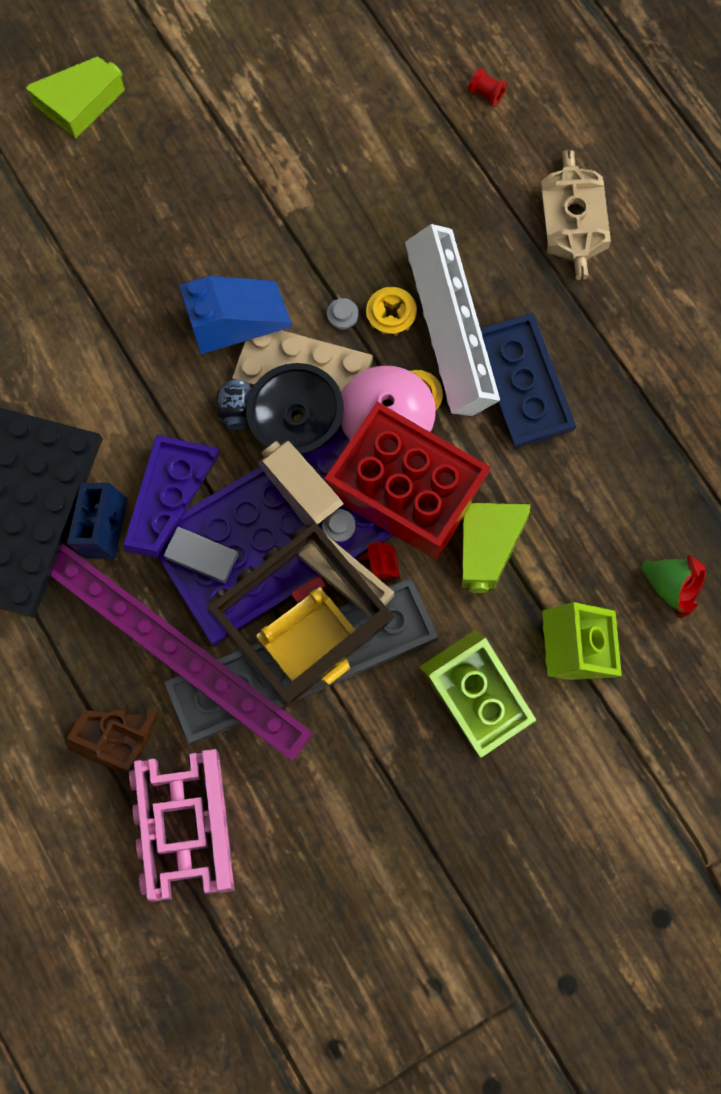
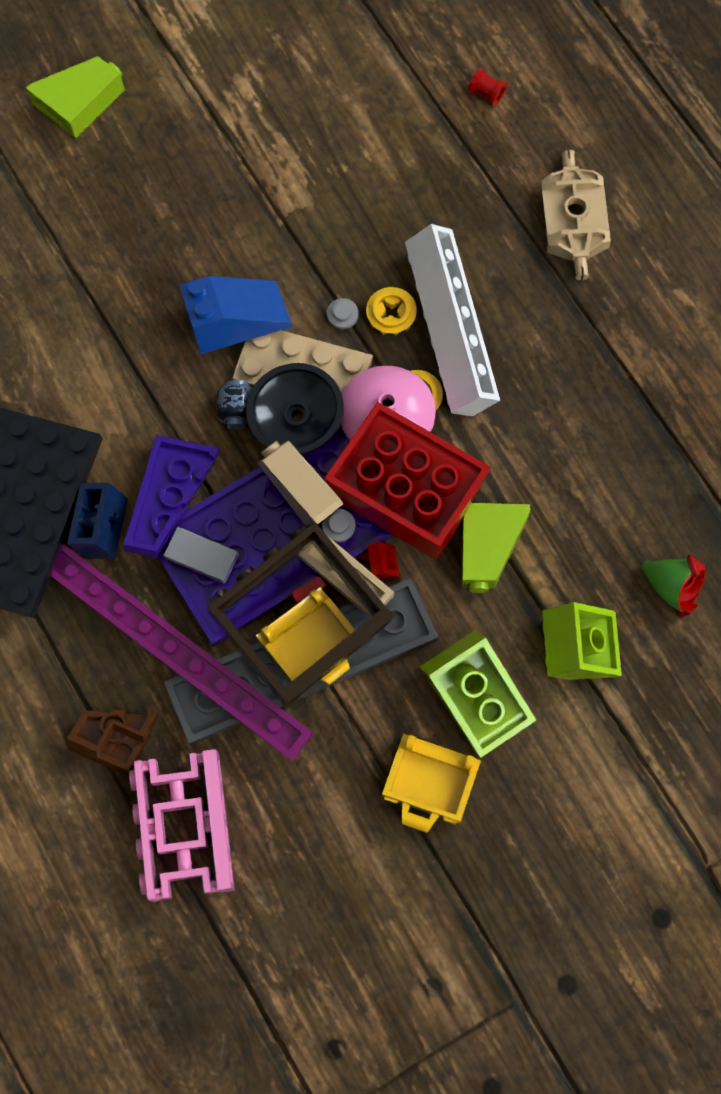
dark blue plate [480,313,576,449] -> none
none -> yellow piece [382,733,481,833]

